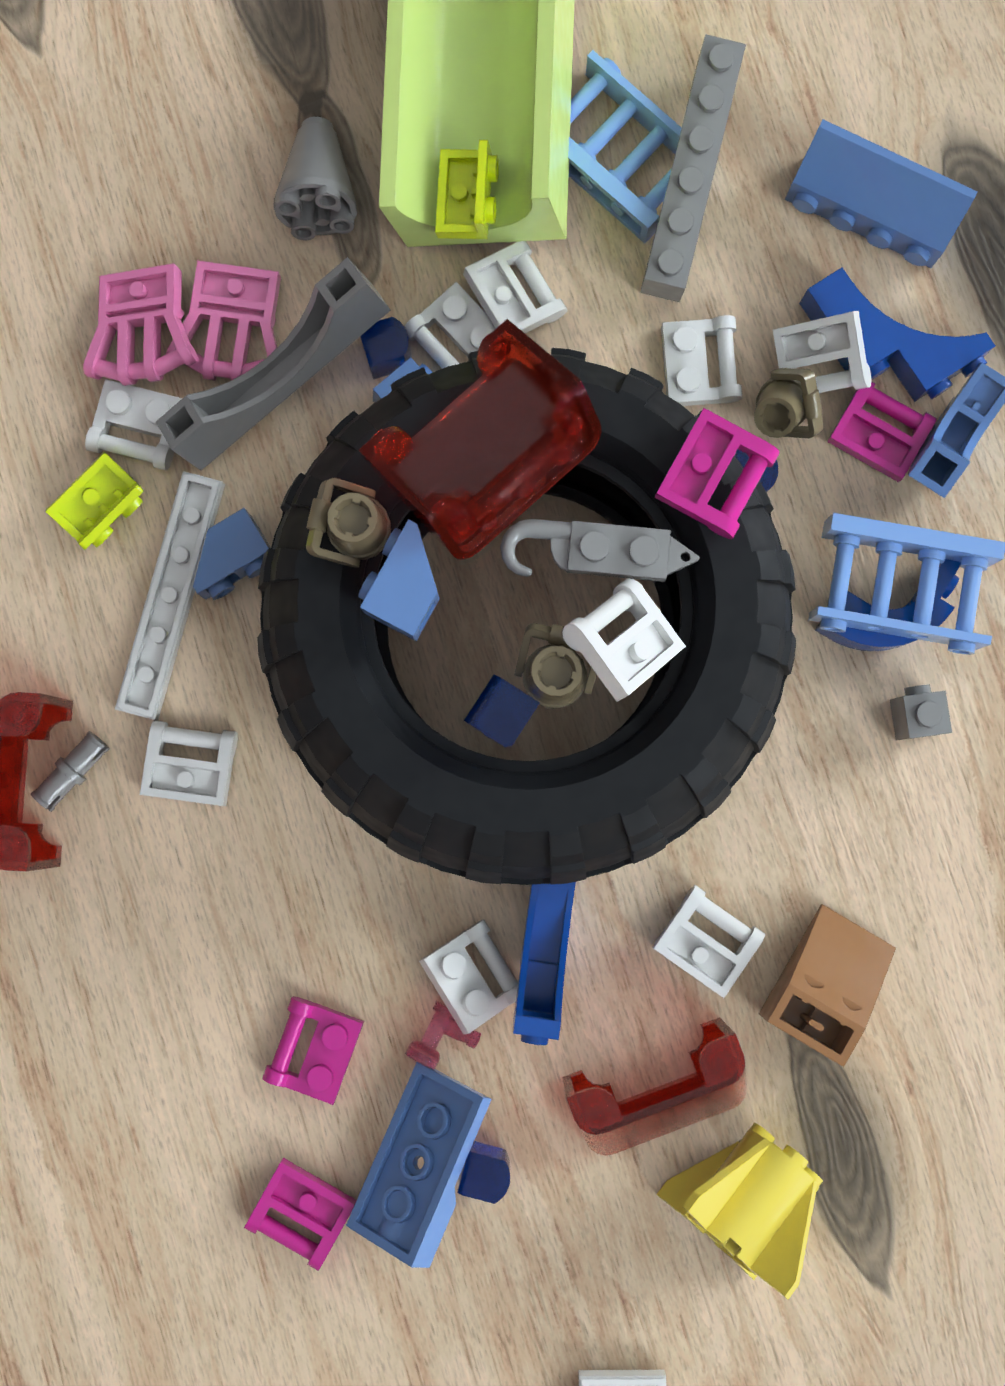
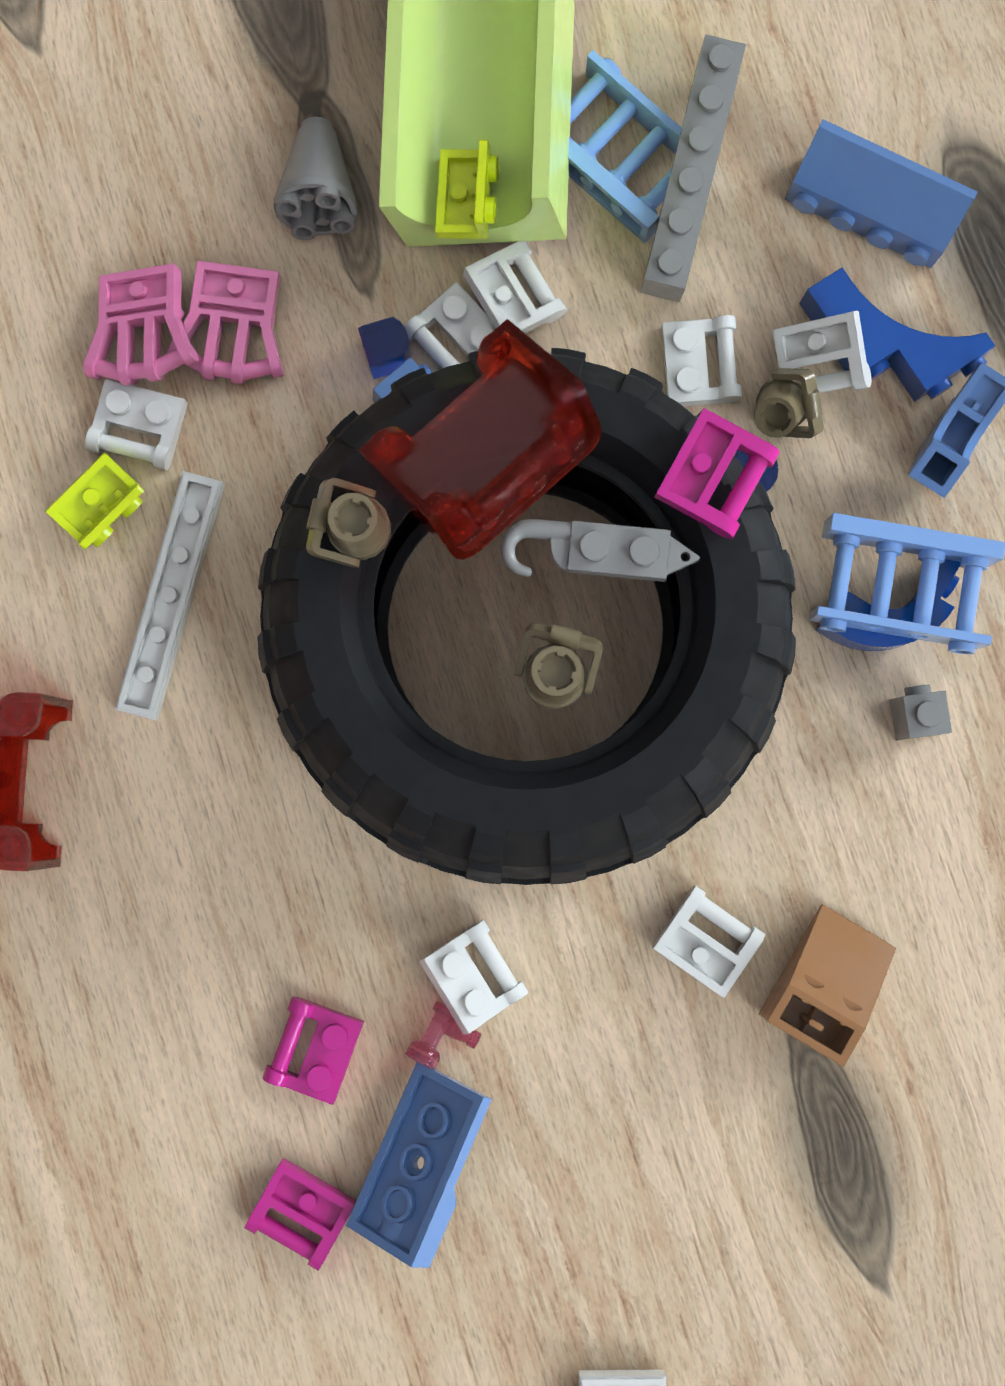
light grey pin [31,731,110,812] -> none
white plate [140,720,238,806] -> none
light grey arch [156,257,391,470] -> none
medium blue slope [193,508,271,600] -> none
medium blue slope [358,519,440,642] -> none
clear blue piece [457,1141,510,1204] -> none
clear blue piece [463,674,540,749] -> none
blue arch [513,882,576,1045] -> none
white plate [562,579,686,702] -> none
clear red windscreen [563,1017,747,1156] -> none
light yellow brick [657,1123,823,1299] -> none
dark pink plate [827,381,937,483] -> none

